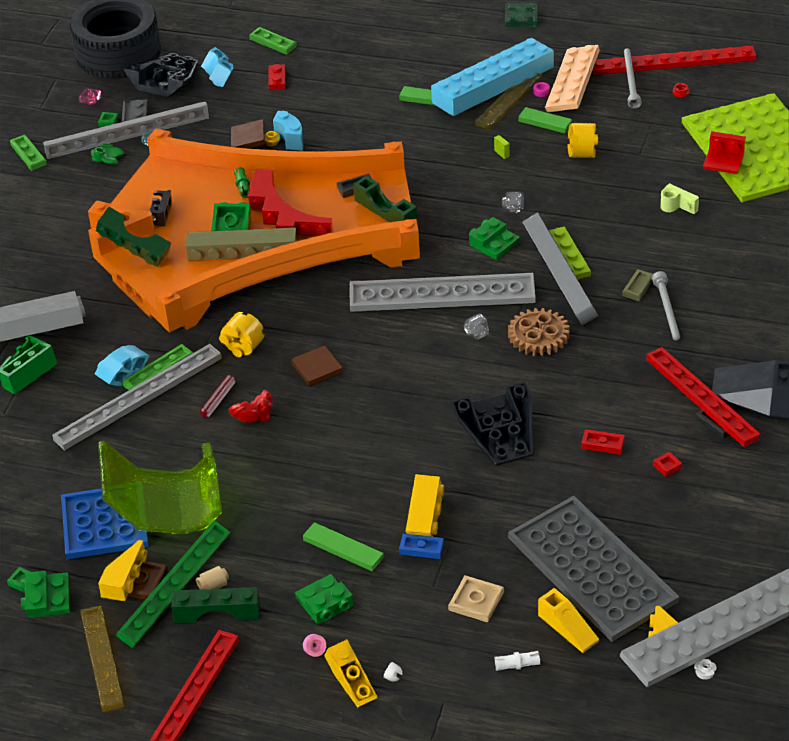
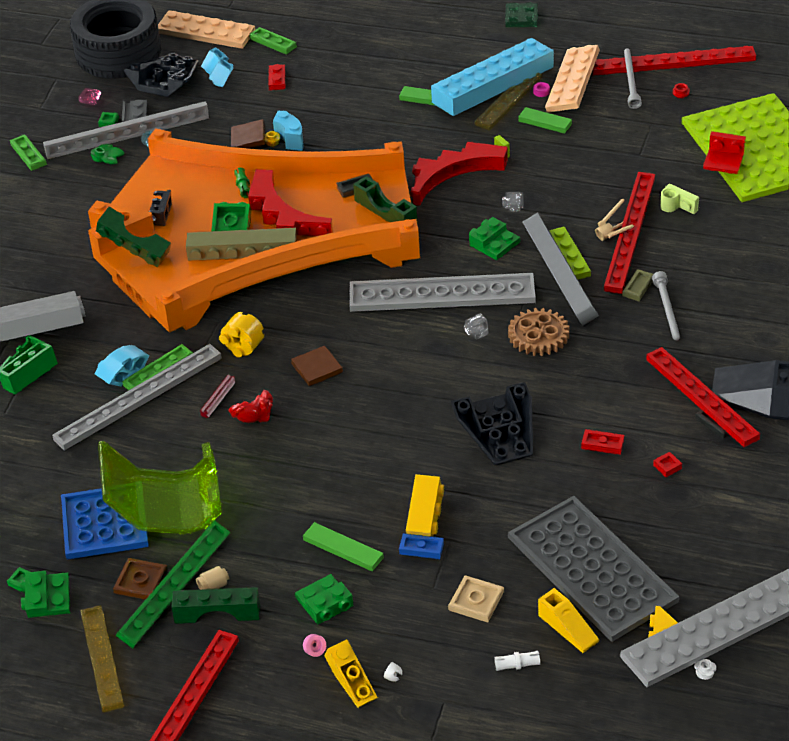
yellow slope [98,540,147,601] -> none
yellow brick [568,123,598,158] -> none
none -> light nougat plate [158,11,255,49]
none -> red arch [410,142,508,205]
none -> tan plant [595,199,634,241]
none -> red plate [604,172,655,294]

